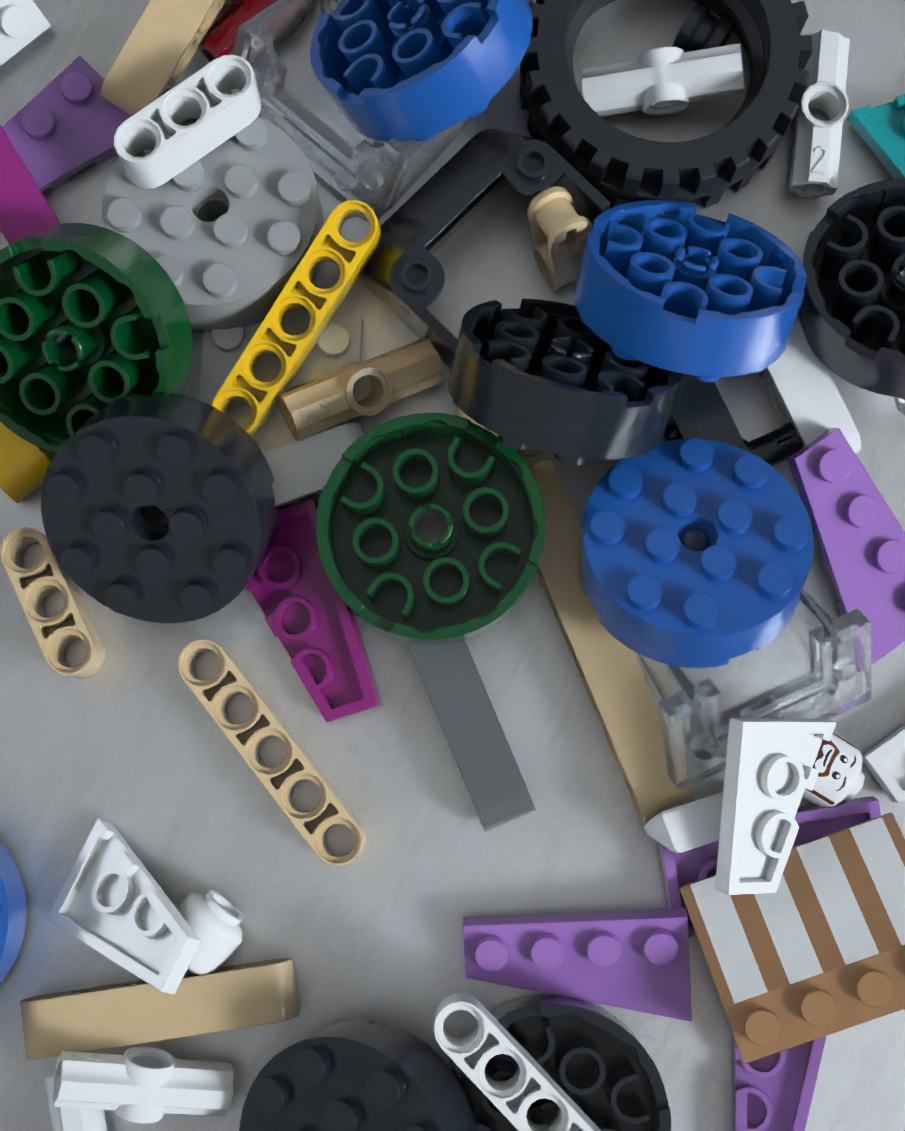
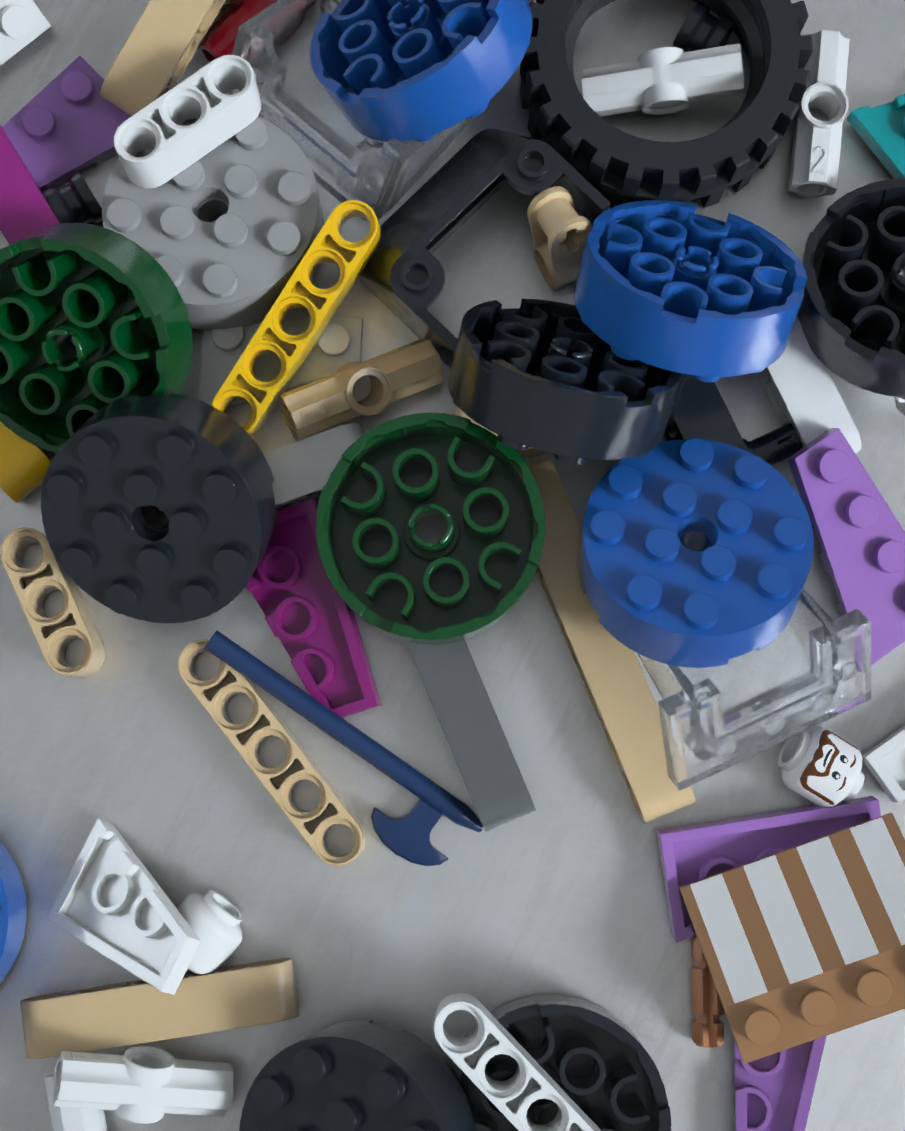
medium lavender wing [462,908,692,1022] -> none
white slope [644,792,723,853] -> none
white wing [715,718,837,895] -> none
none -> black wheel [42,172,103,224]
none -> dark blue piece [204,630,484,866]
none -> nougat axle [692,935,724,1048]

